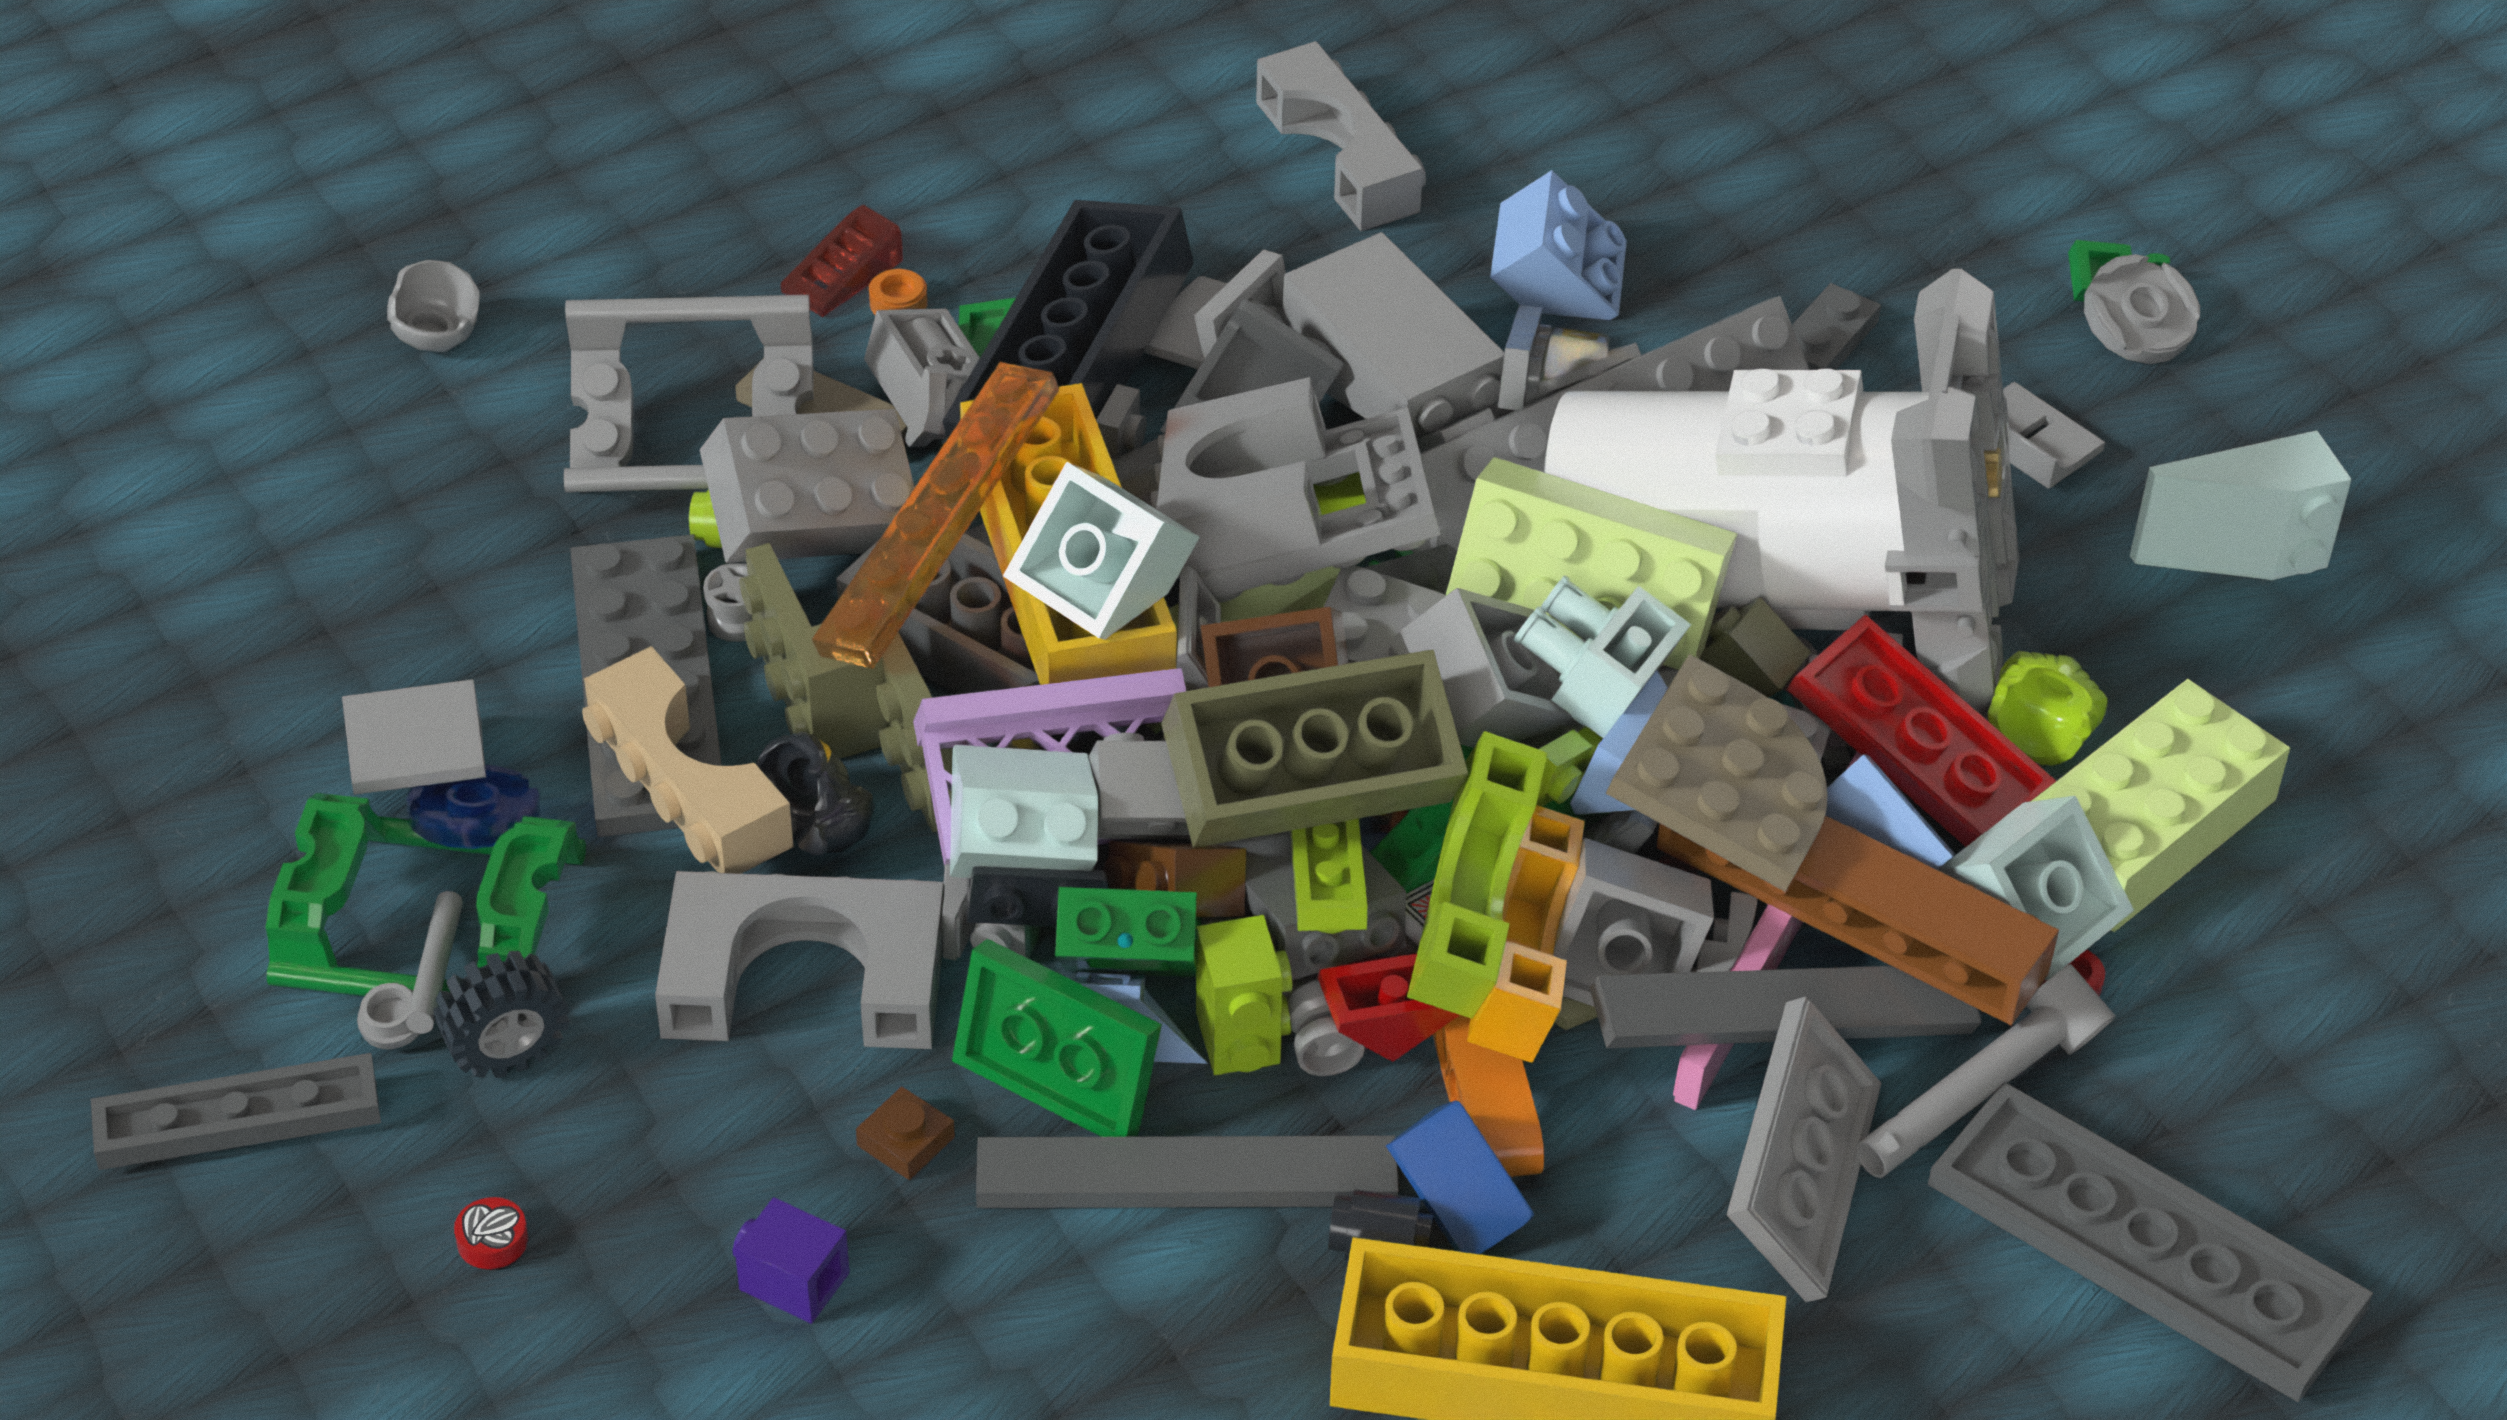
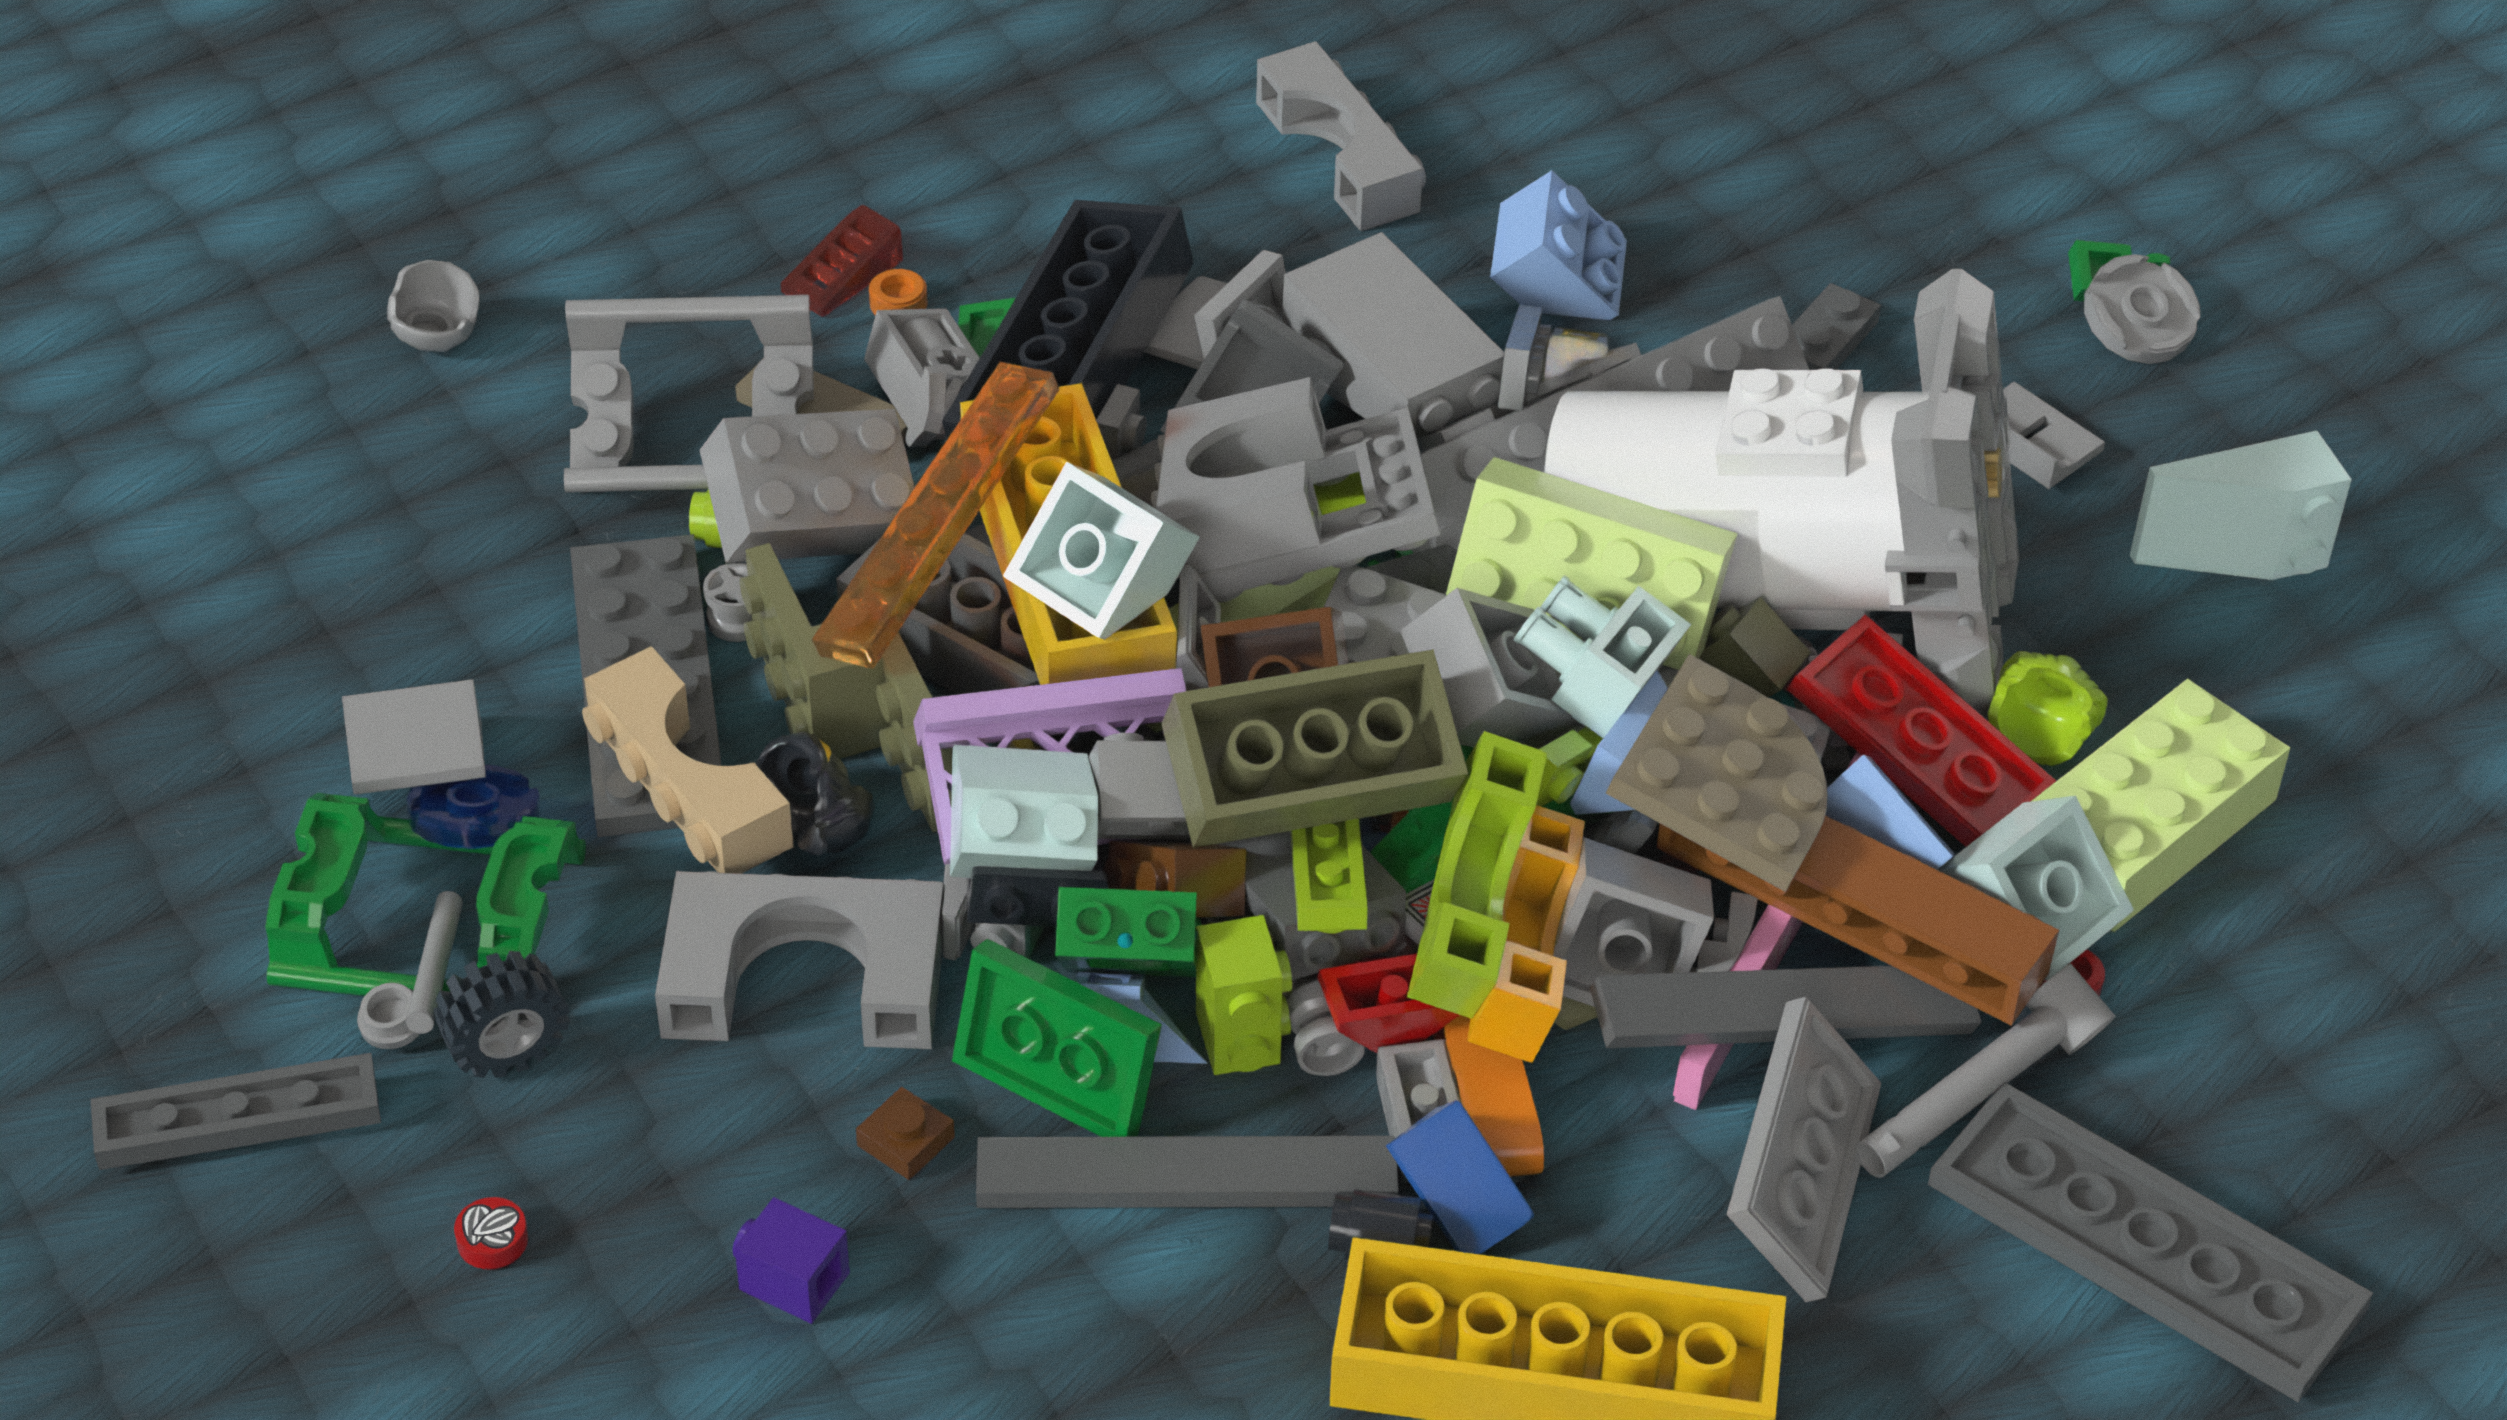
none -> light grey slope [1376,1039,1462,1184]

